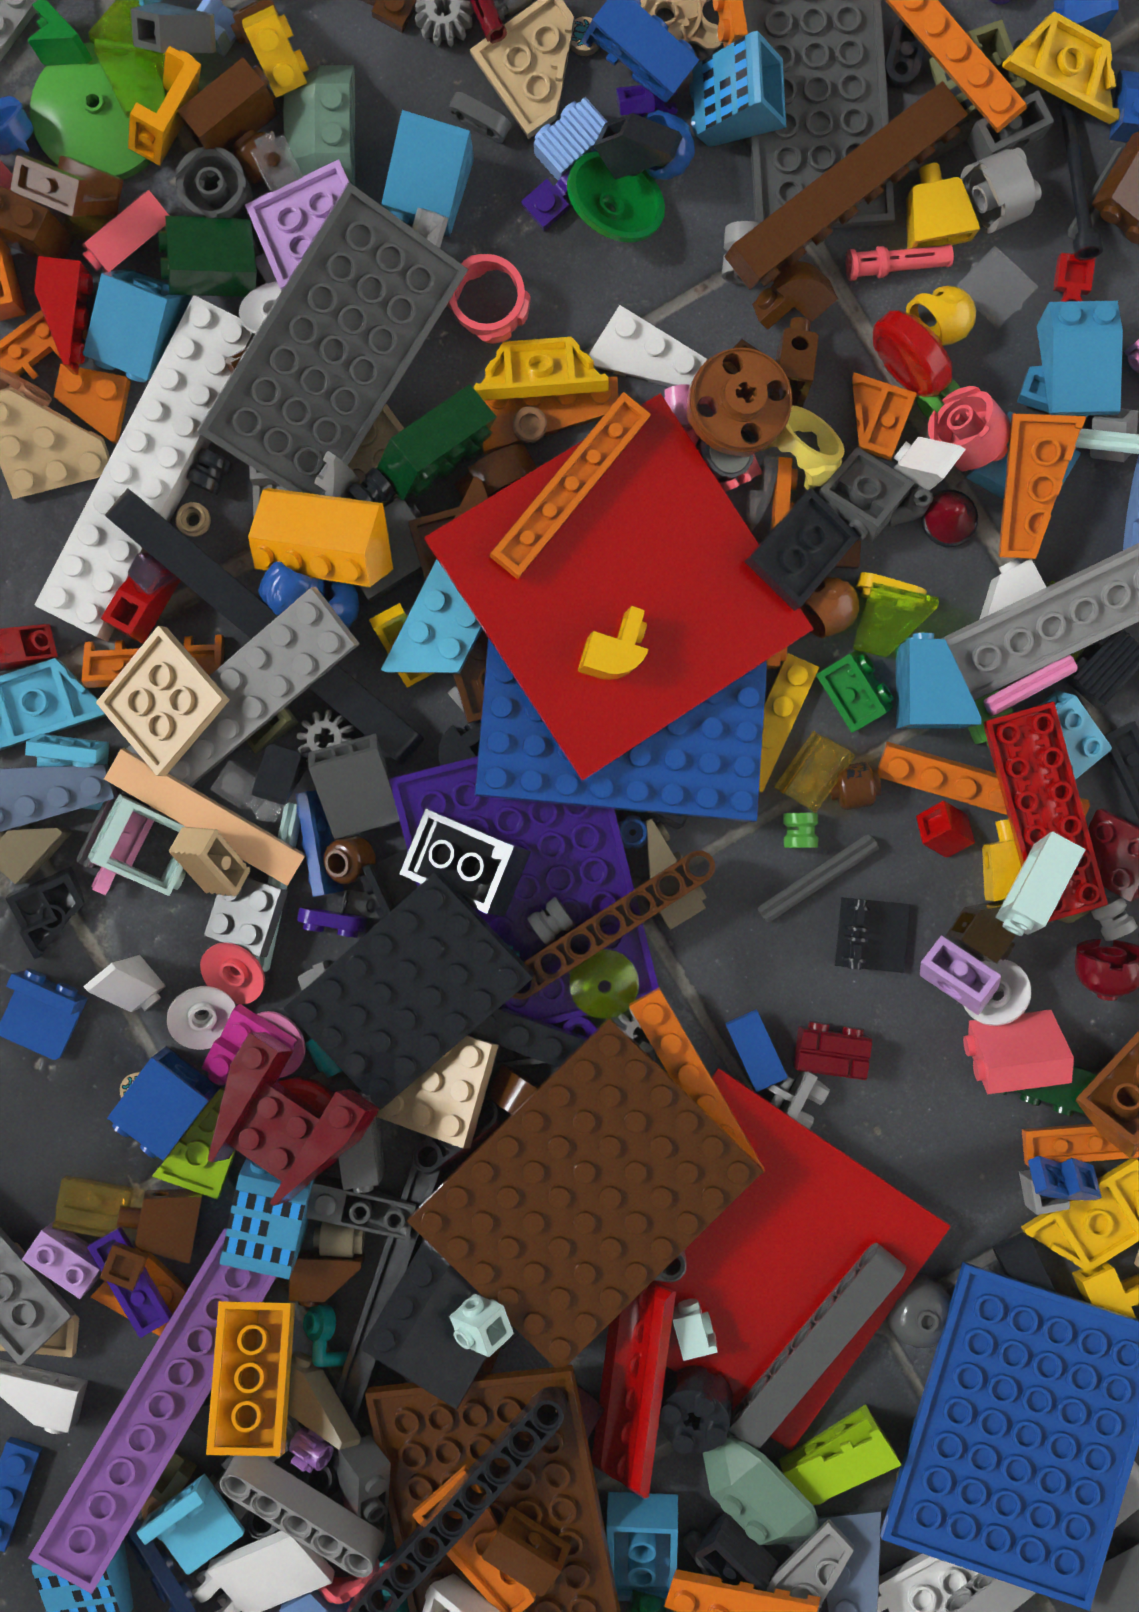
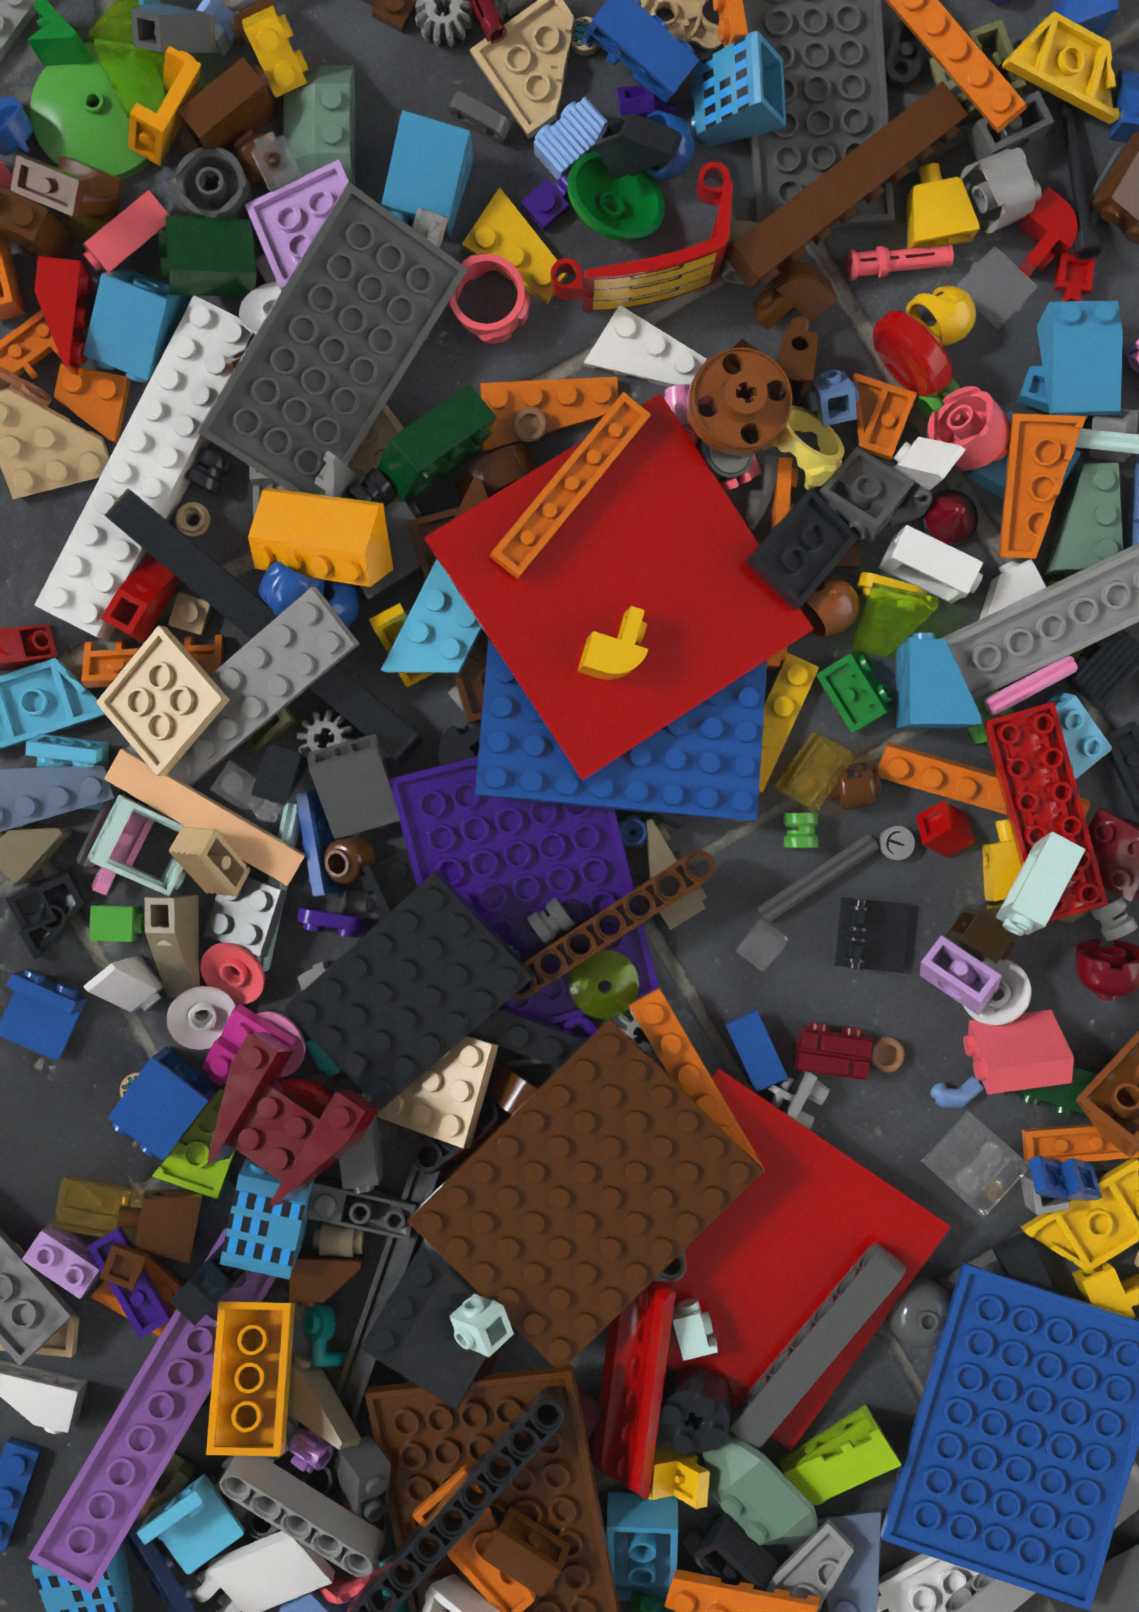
clear purple slope [128,552,179,595] -> none
black slope [399,809,531,917] -> none
yellow wing [473,337,609,401] -> none
none -> bright green brick [90,904,145,942]
none -> dark tan slope [144,894,200,998]
none -> tan plate [168,592,213,637]
none -> black slope [169,1242,246,1326]
none -> yellow wing [462,187,567,304]
none -> red panel [550,162,733,312]
none -> yellow brick [648,1448,710,1509]
none -> clear slope [736,919,787,972]
none -> medium blue brick [807,370,859,426]
none -> medium nougat tile [869,1036,905,1072]
none -> white window [878,525,983,604]
none -> light grey tile [878,826,915,860]
none -> clear slope [921,1110,1029,1218]
none -> medium blue arm [930,1076,984,1108]
none -> red brick [1017,187,1078,278]
none -> sand green wedge [1042,462,1123,576]

